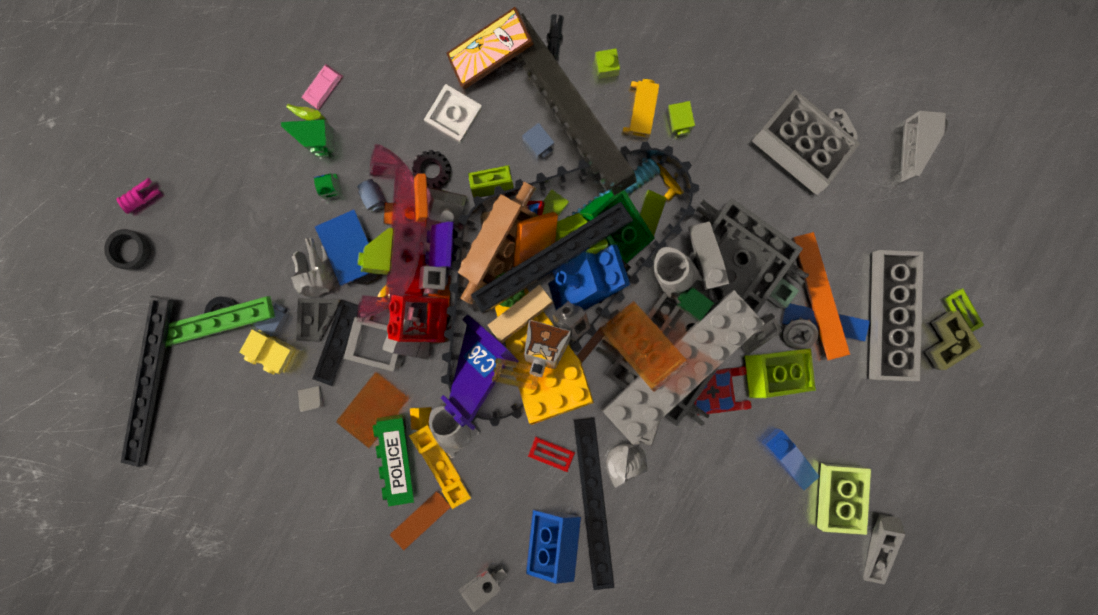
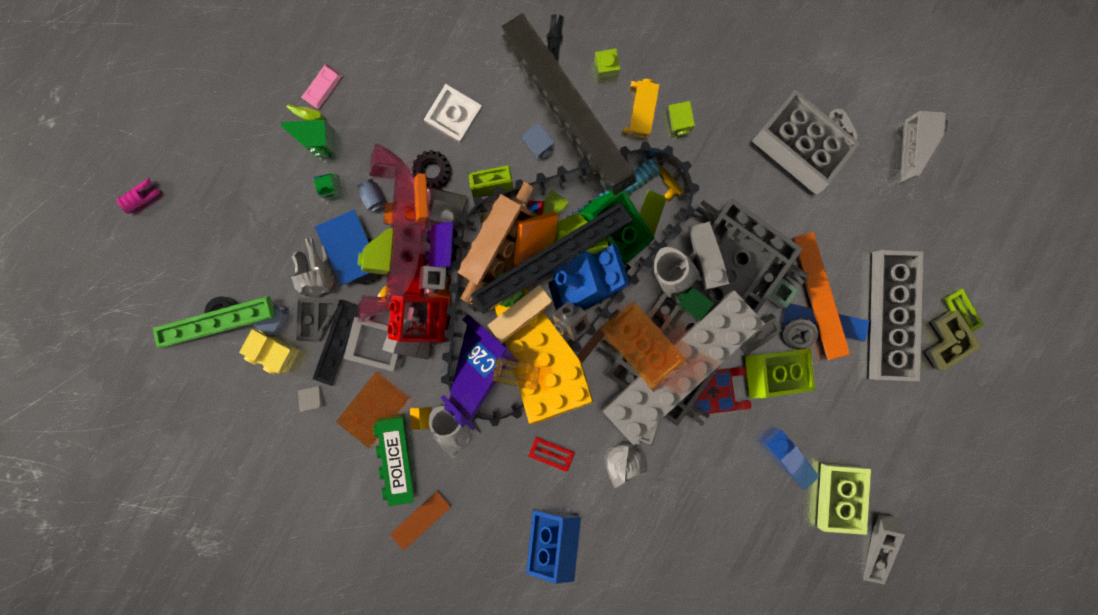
black tyre [104,229,150,270] -> none
black tile [120,295,174,467] -> none
yellow slope [409,425,471,509] -> none
tile [446,7,534,89] -> none
light grey torso [459,566,508,612] -> none
torso [524,320,571,377] -> none
black tile [573,417,615,590] -> none

